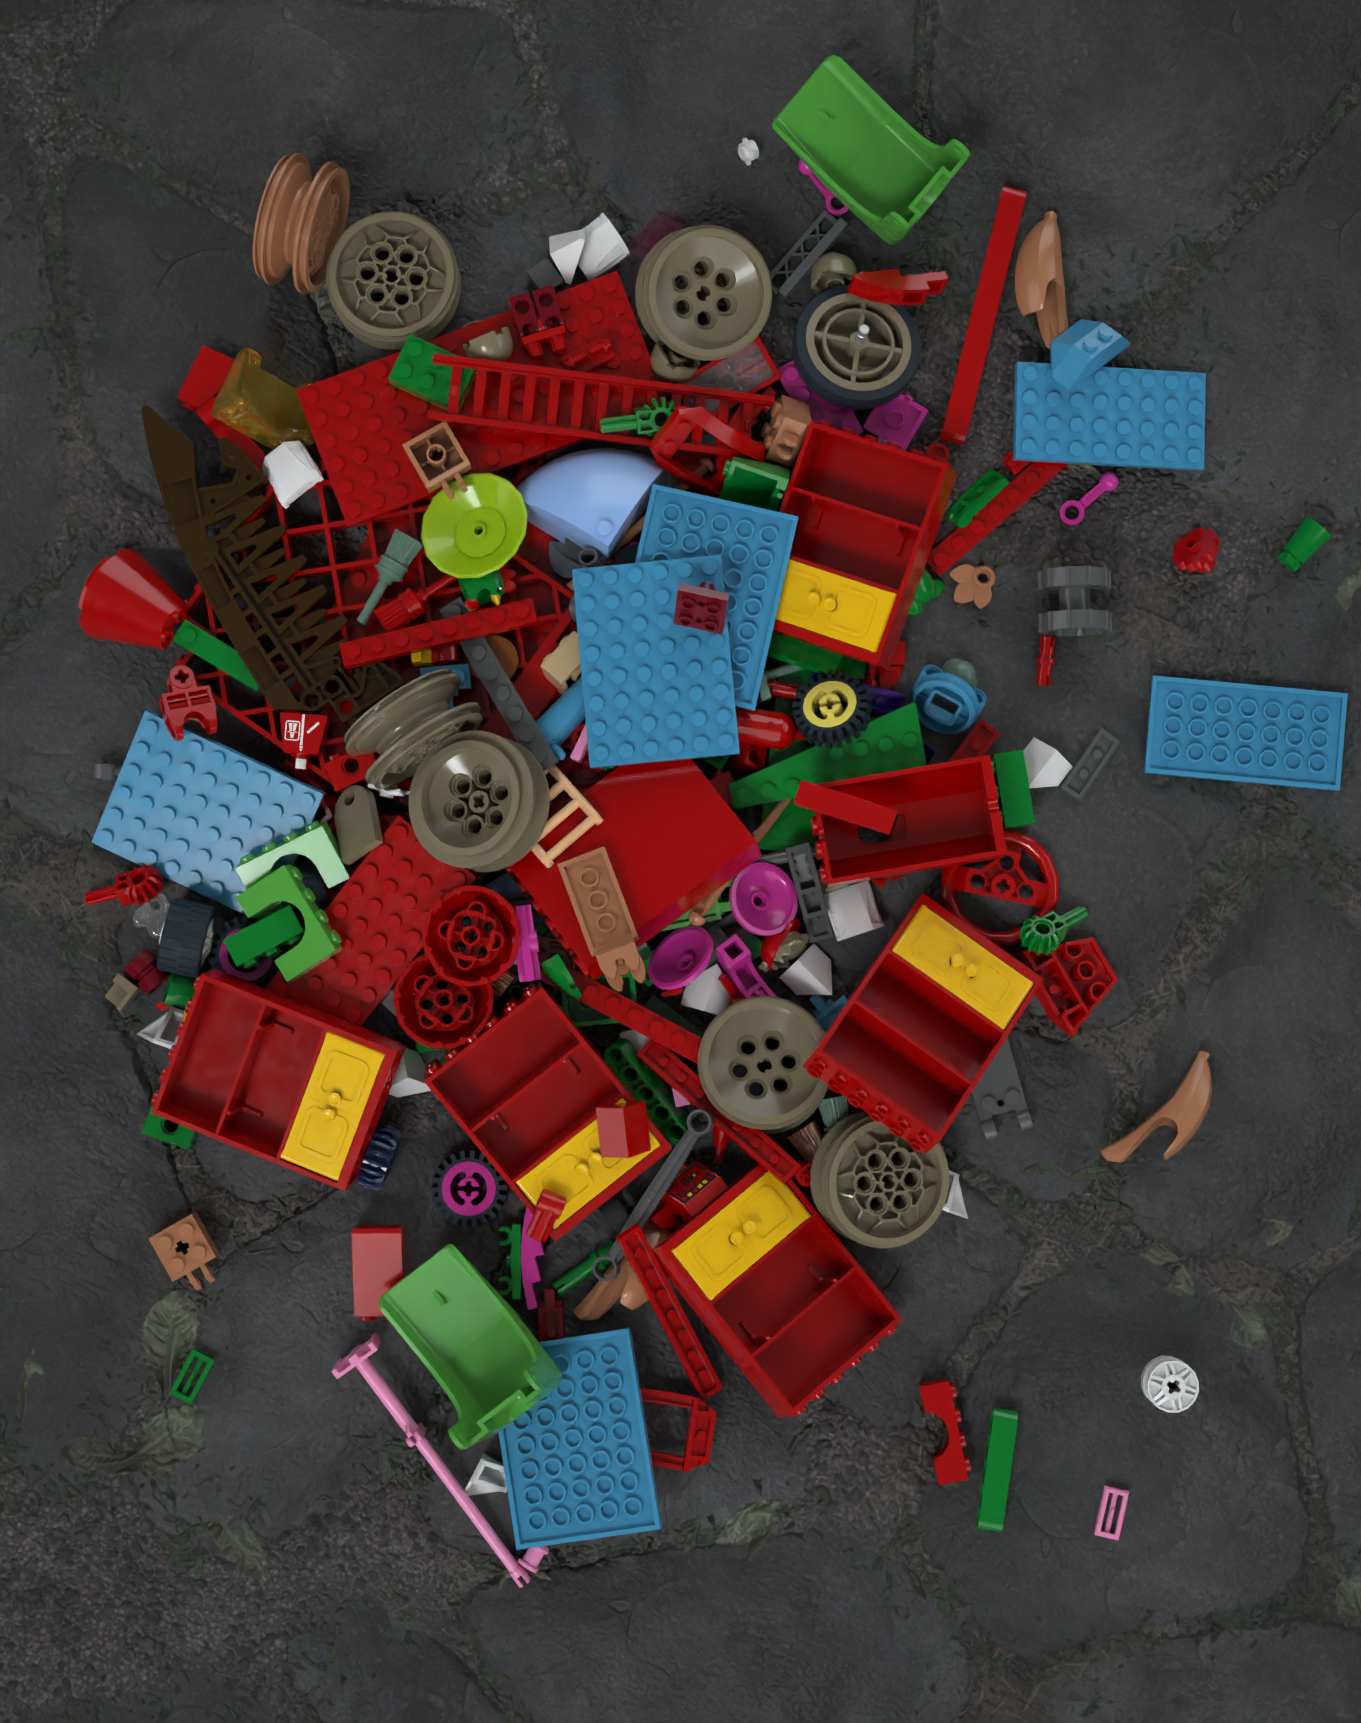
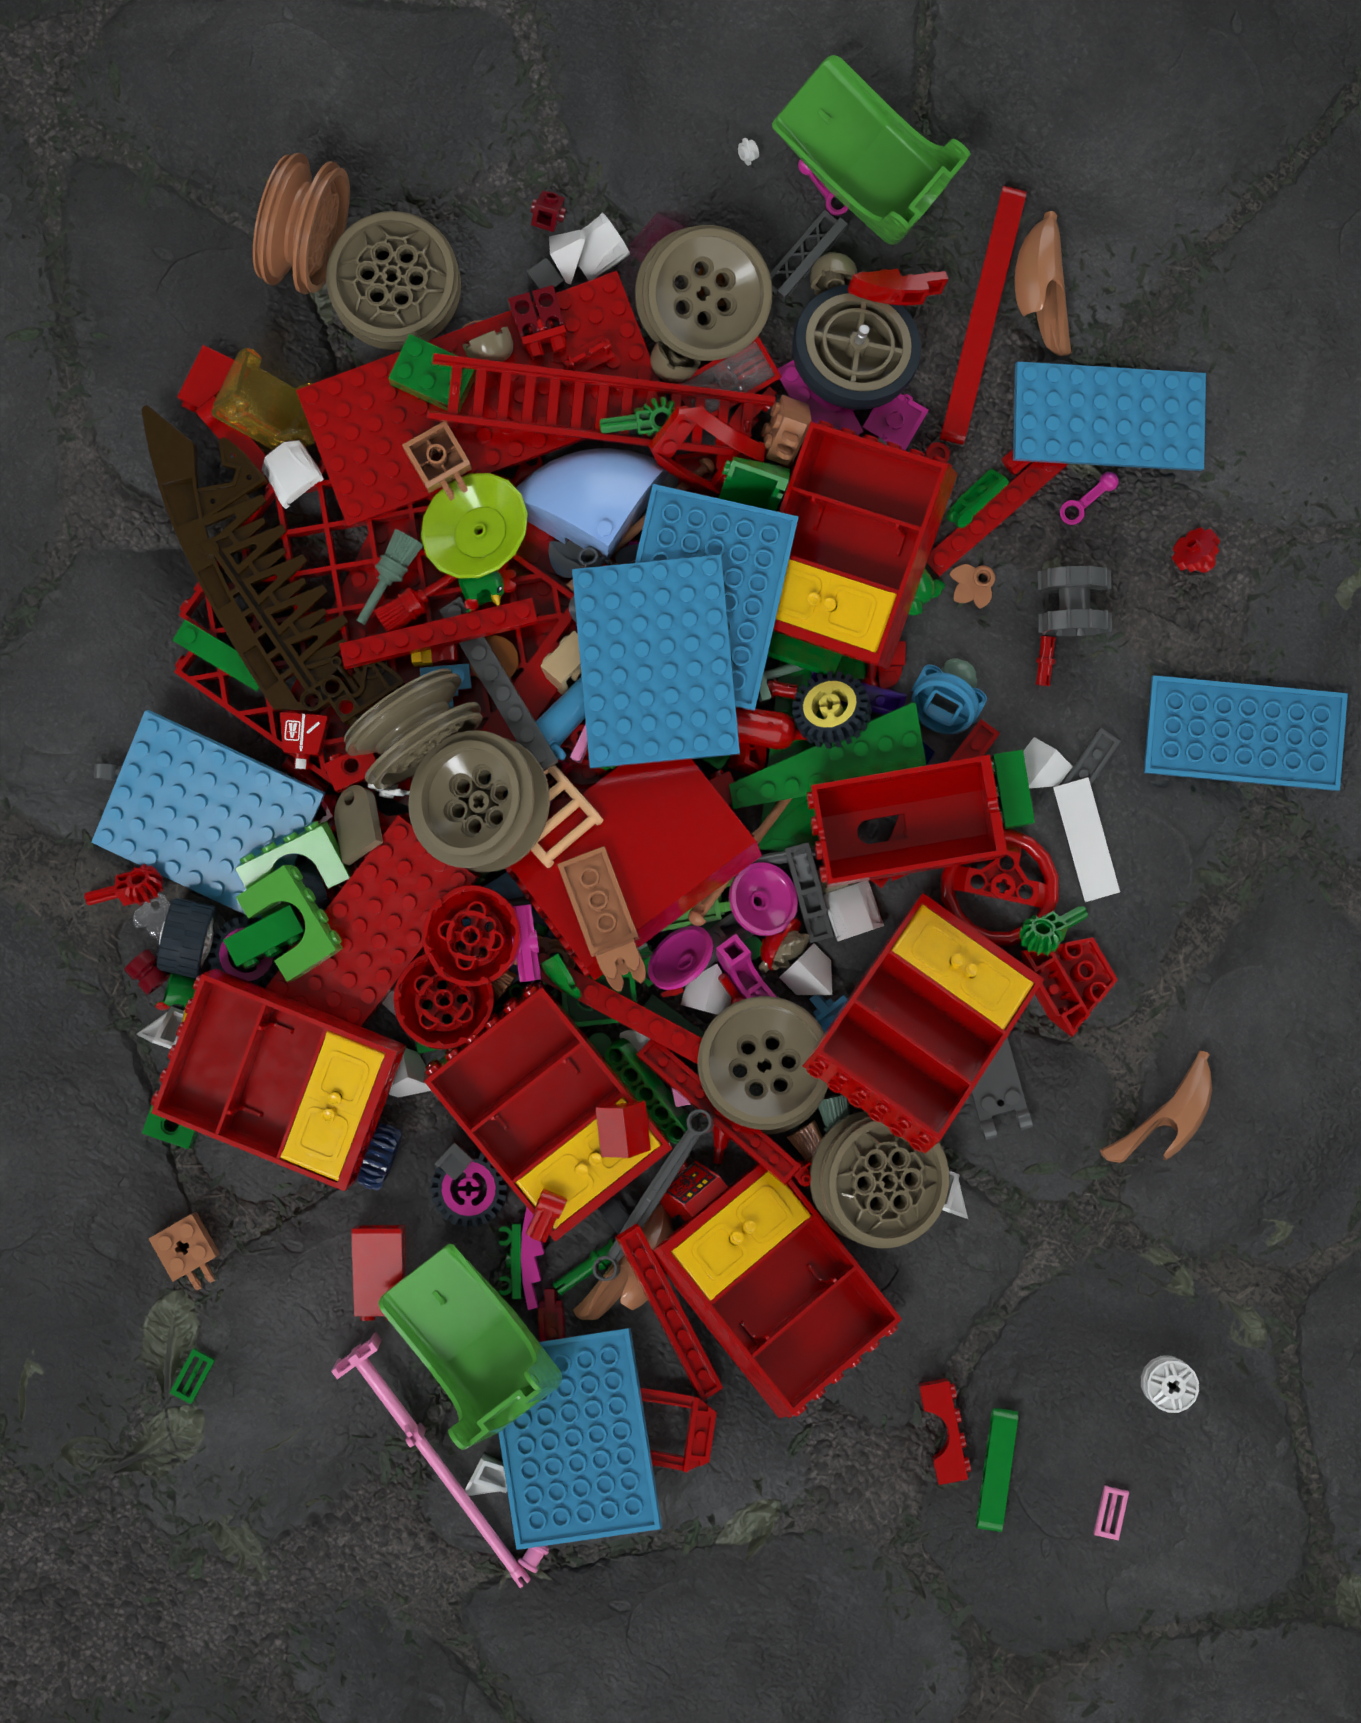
red cone [78,549,190,650] -> none
dark tan panel [105,973,141,1012] -> none
red piece [159,665,217,741] -> none
red tile [648,1203,681,1228] -> none
dark red plate [673,581,729,634] -> none
red tile [793,780,897,835] -> none
dark azure wedge [1050,319,1130,390] -> none
green plant [1277,516,1332,572] -> none
none -> dark grey panel [434,1142,475,1180]
none -> dark red brick [530,191,567,232]
none -> green tile [589,1033,612,1057]
none -> white sticker [1053,777,1120,902]

